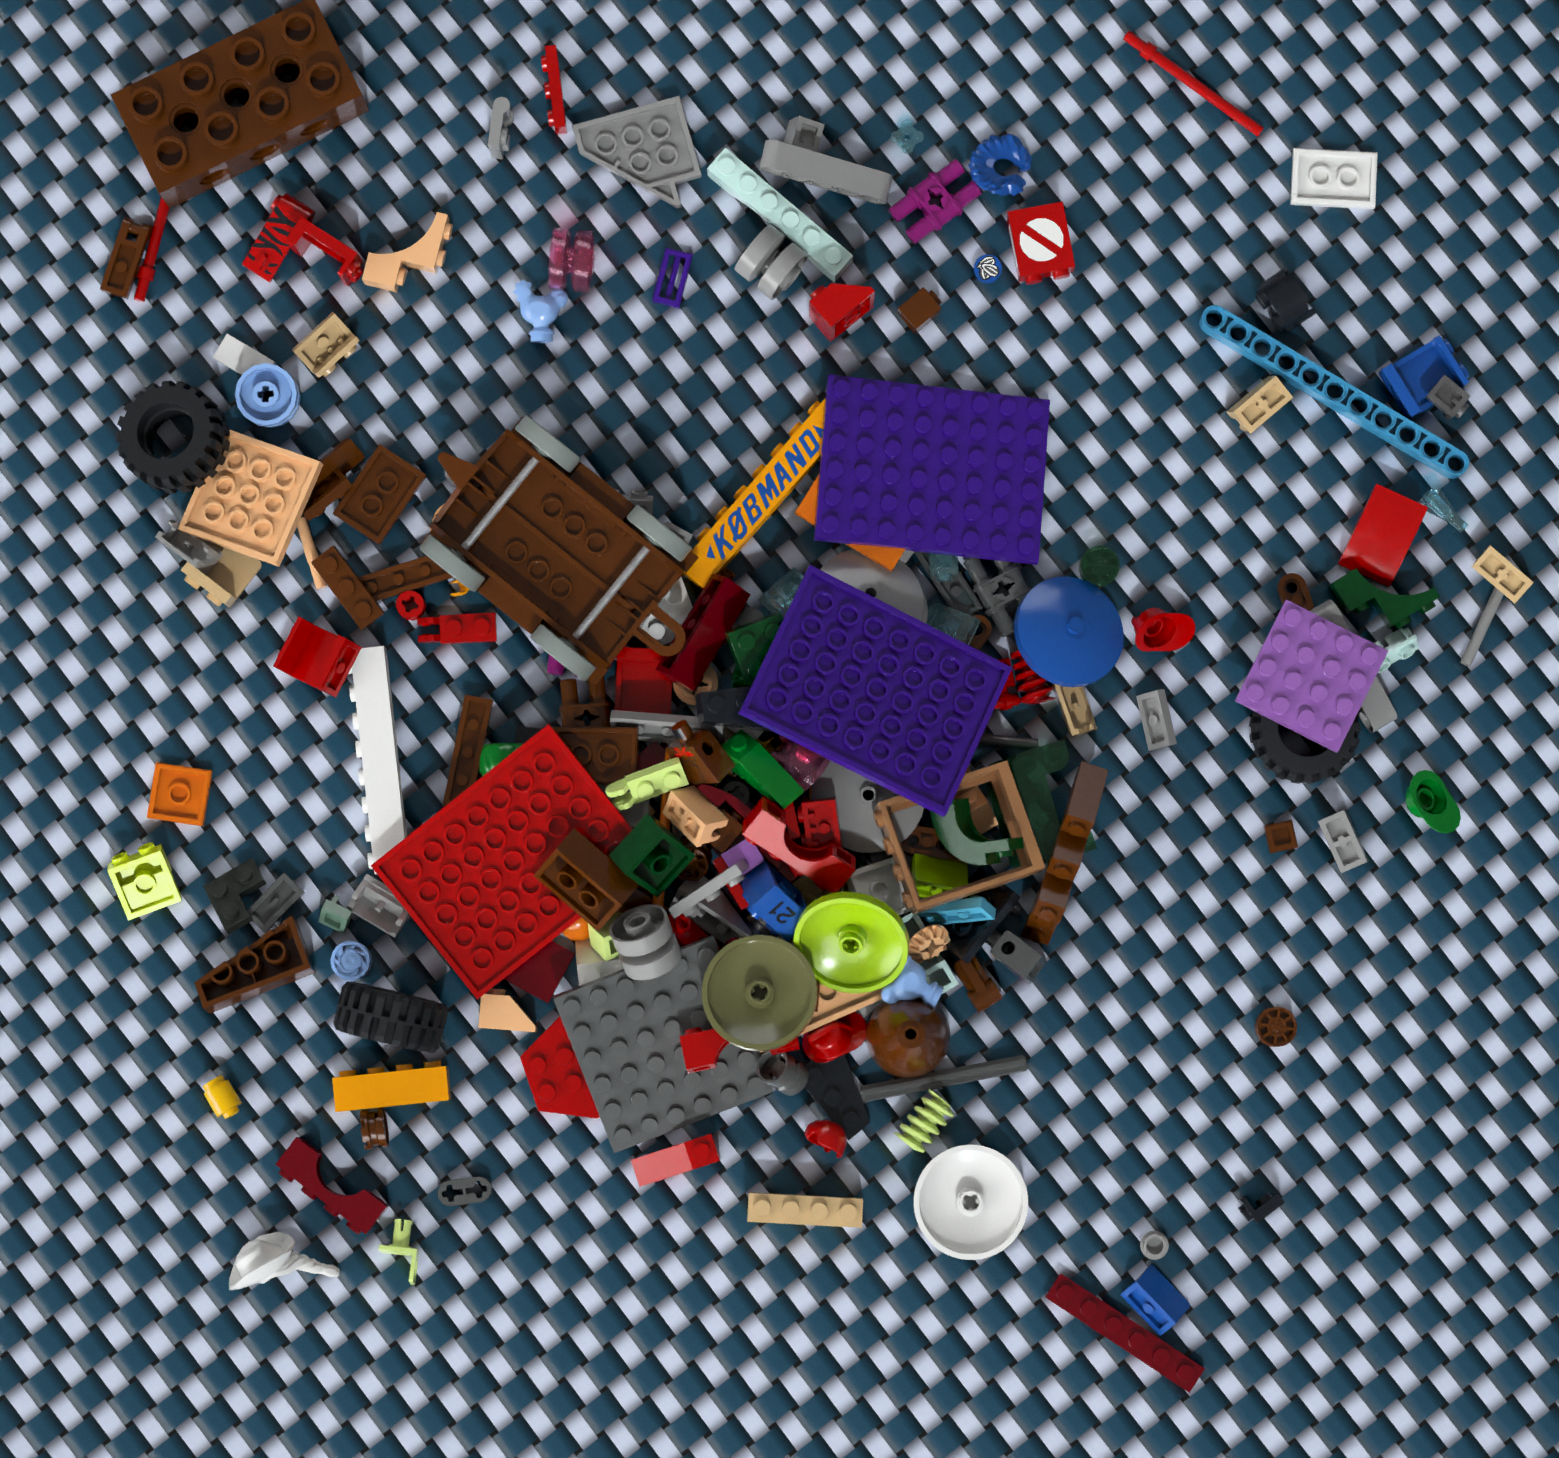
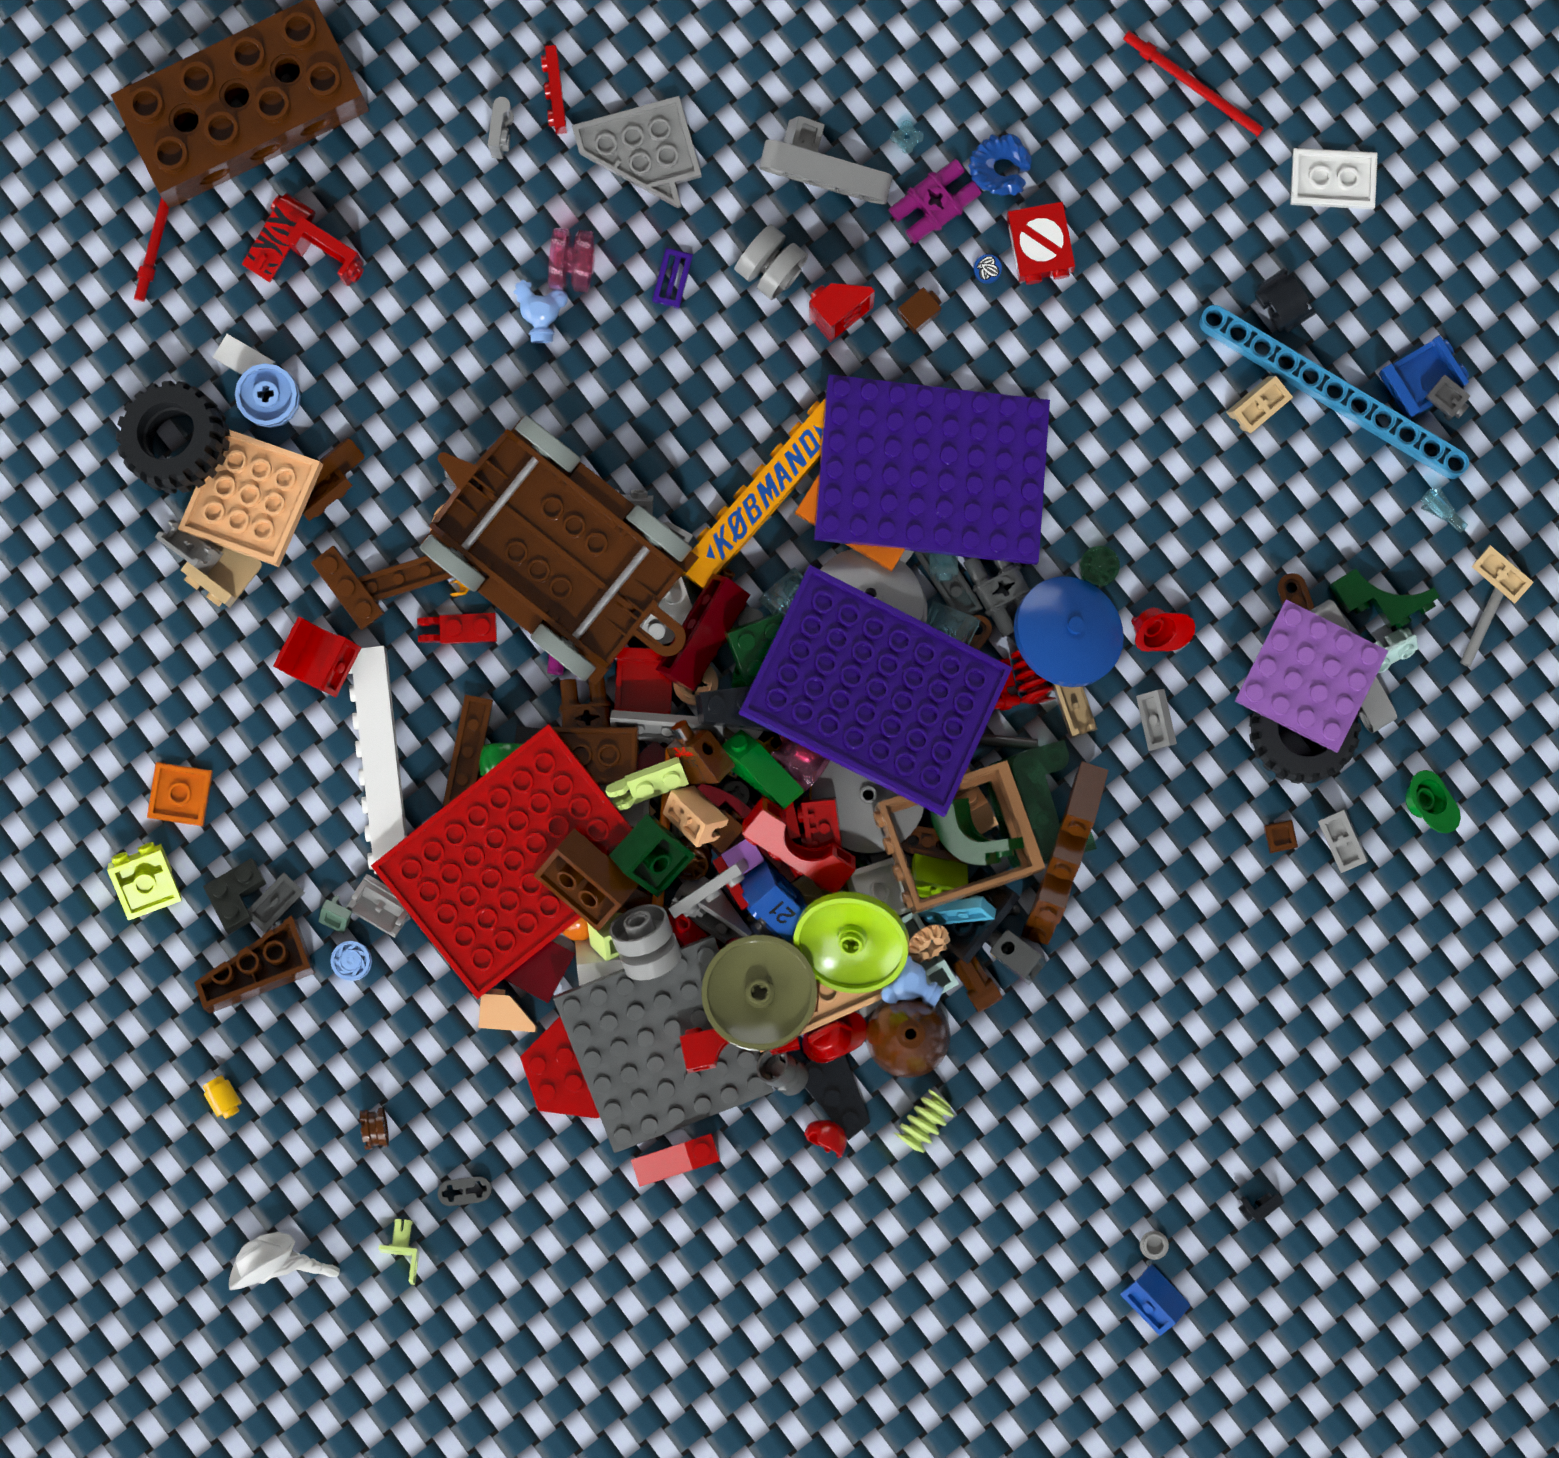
reddish brown plate [100,217,152,299] -> none
dark red arch [275,1137,389,1235] -> none
tan bracket [292,312,360,378] -> none
light nougat piece [297,517,327,589] -> none
light orange brick [332,1061,451,1112] -> none
reddish brown plate [333,444,427,545] -> none
black tyre [333,981,448,1053] -> none
light nougat arch [362,212,453,292] -> none
red wheel [396,590,426,621] -> none
light aqua arch [707,148,853,283] -> none
tan brick [747,1192,863,1228] -> none
dark grey axle [860,1055,1028,1102] -> none
white dish [913,1145,1028,1260] -> none
dark red plate [1045,1273,1205,1393] -> none
reddish brown wheel [1255,1007,1297,1047] -> none
red slope [1338,484,1428,588] -> none

